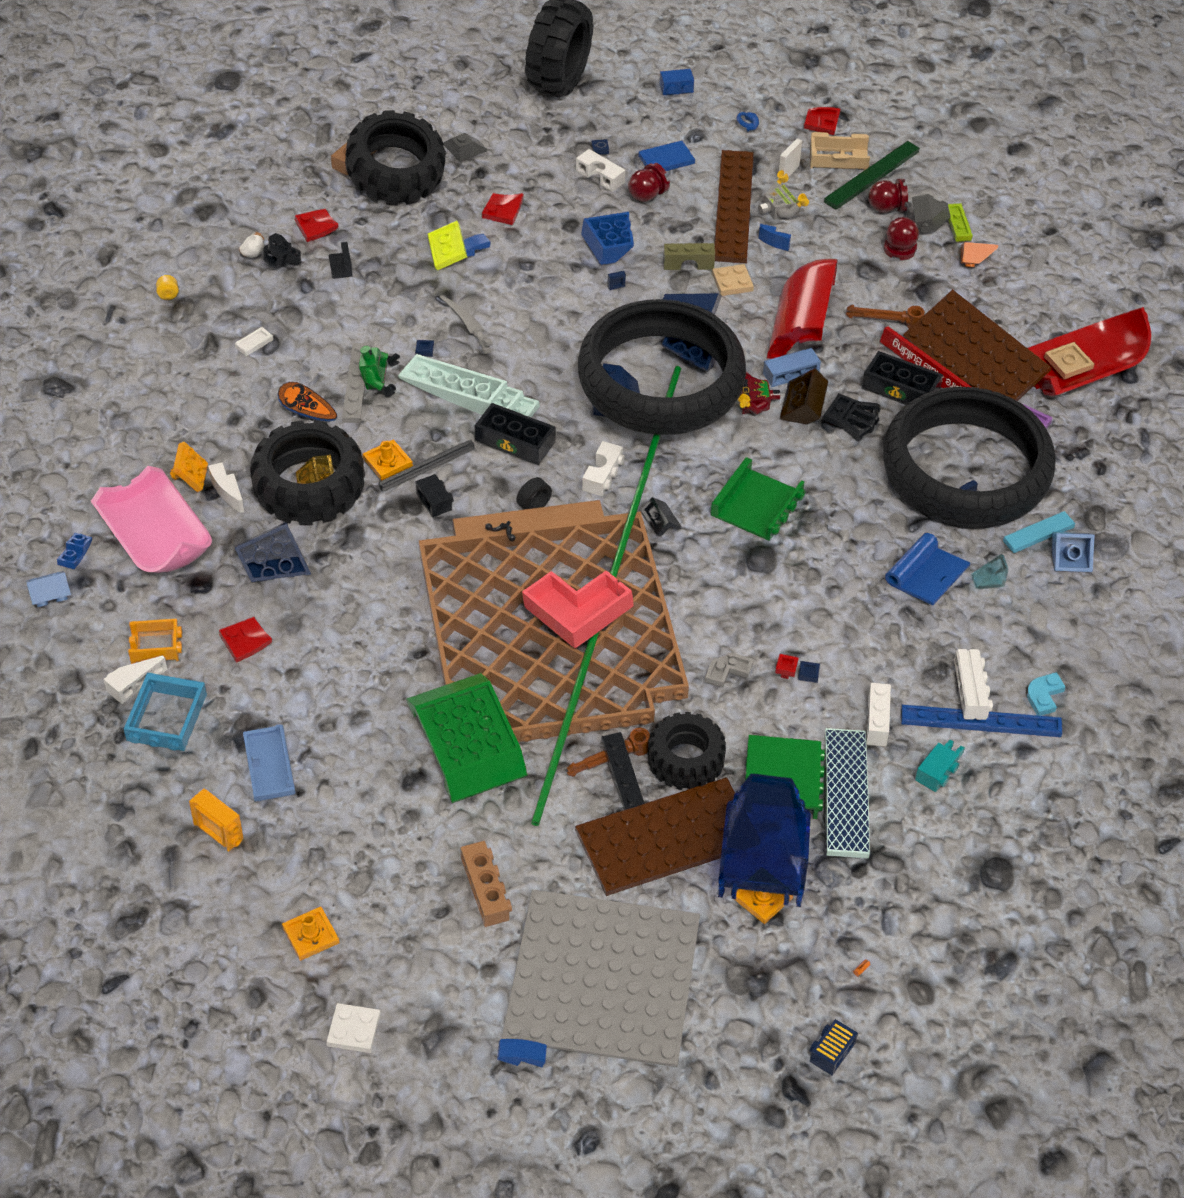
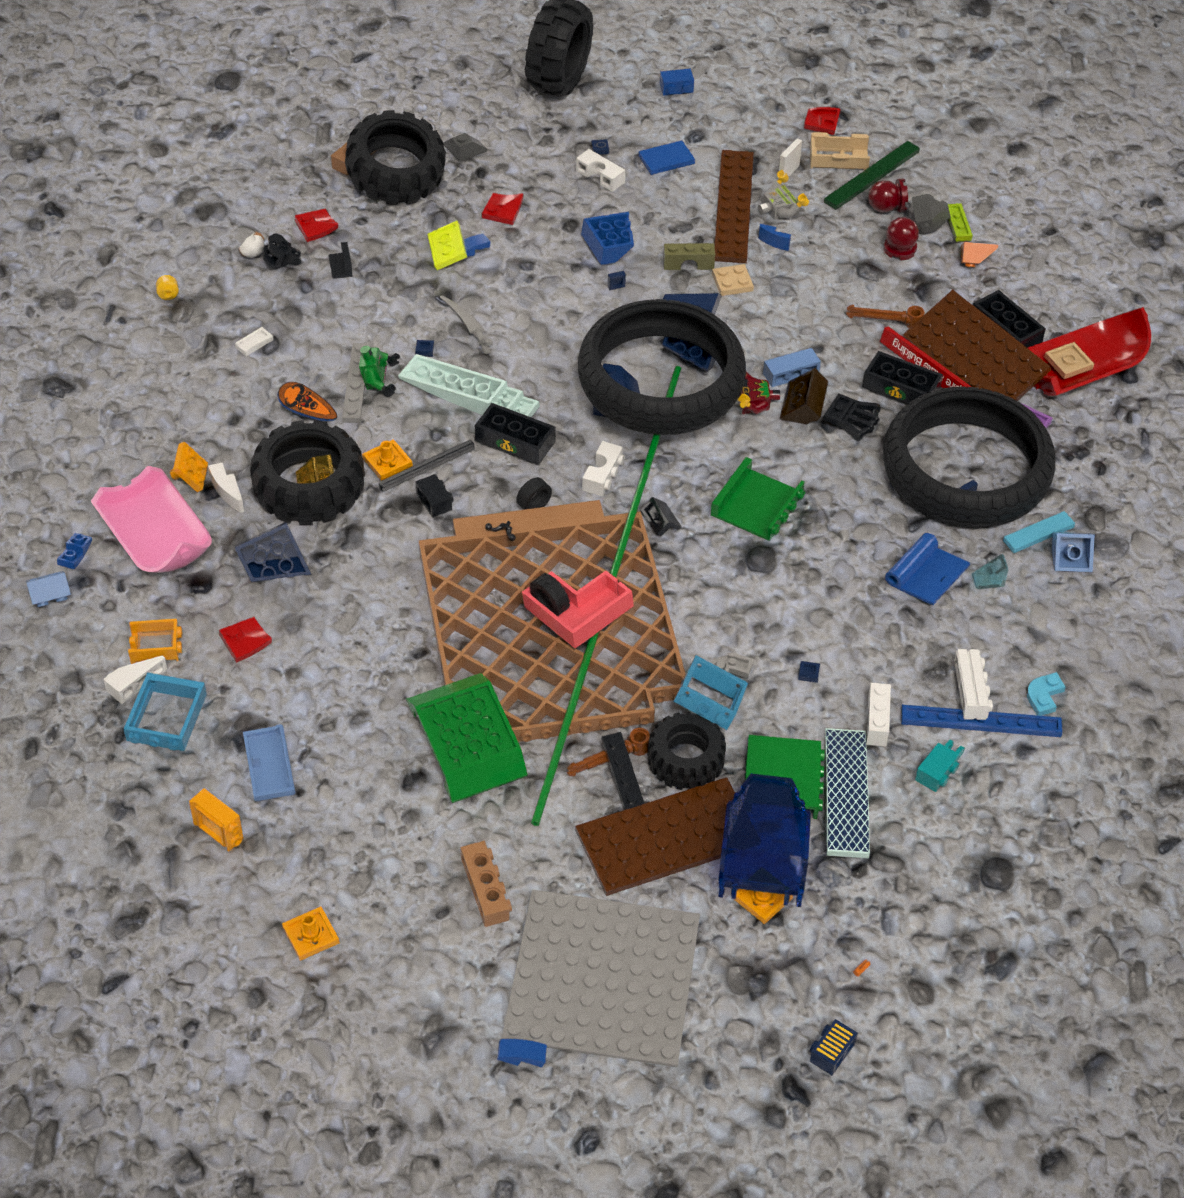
white plate [327,1003,381,1053] -> none
dark red tile [628,163,670,202] -> none
blue piece [736,112,759,132] -> none
red panel [767,259,838,359] -> none
red tile [775,654,799,679] -> none
none -> black tyre [530,573,570,616]
none -> dark azure window [673,655,748,730]
none -> black brick [973,290,1046,348]

